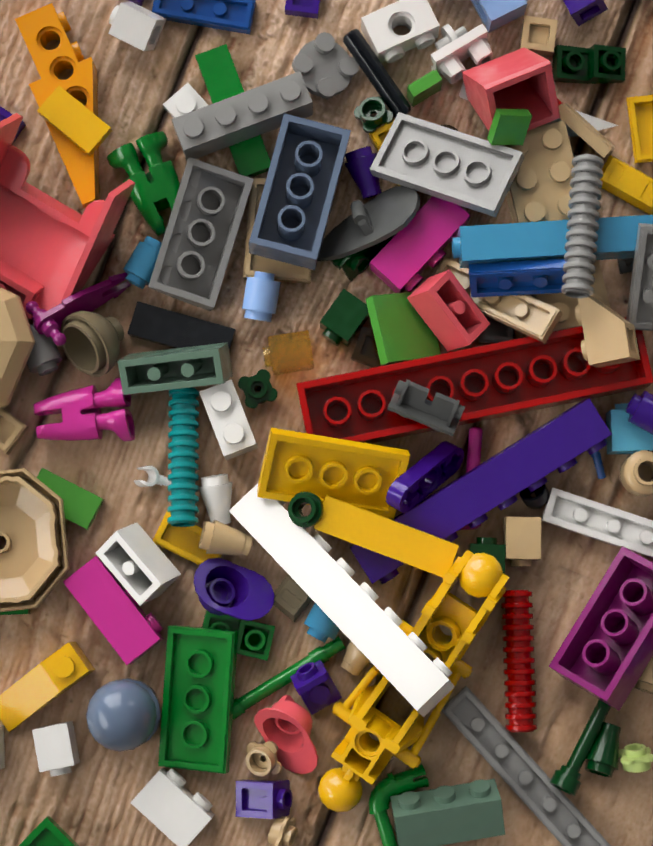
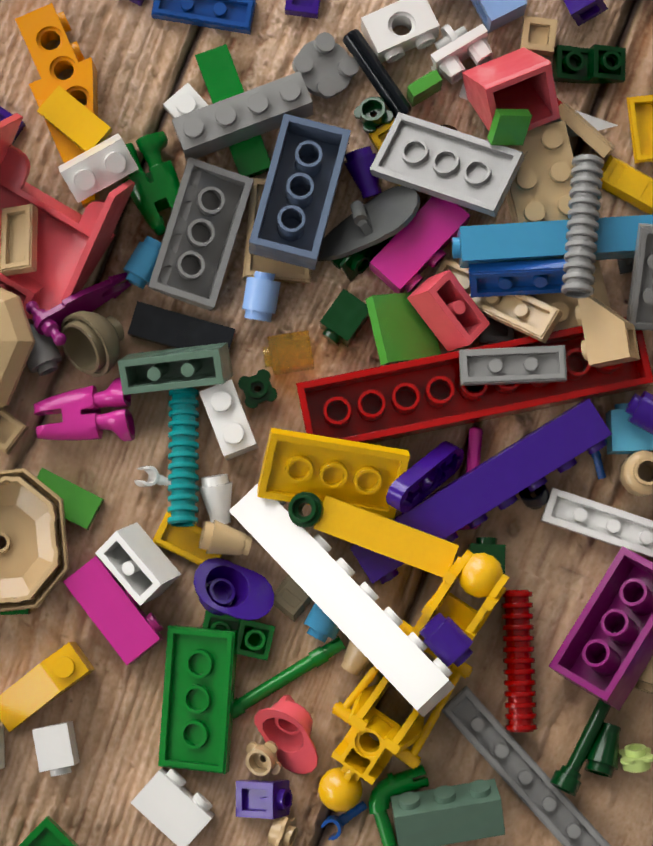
sand blue tile [86,678,162,752] -> none
white brick [108,2,166,51] -> none
dark purple bracket [290,659,342,715] -> none
dark brown plate [351,326,384,368] -> none
dark grey hinge [387,379,465,436] -> none
tan brick [503,516,541,567] -> none
none -> tan tile [0,204,38,276]
none -> white brick [58,133,139,203]
none -> blue hand [321,801,368,840]
none -> dark purple brick [419,612,473,667]
none -> light grey tile [459,345,567,386]

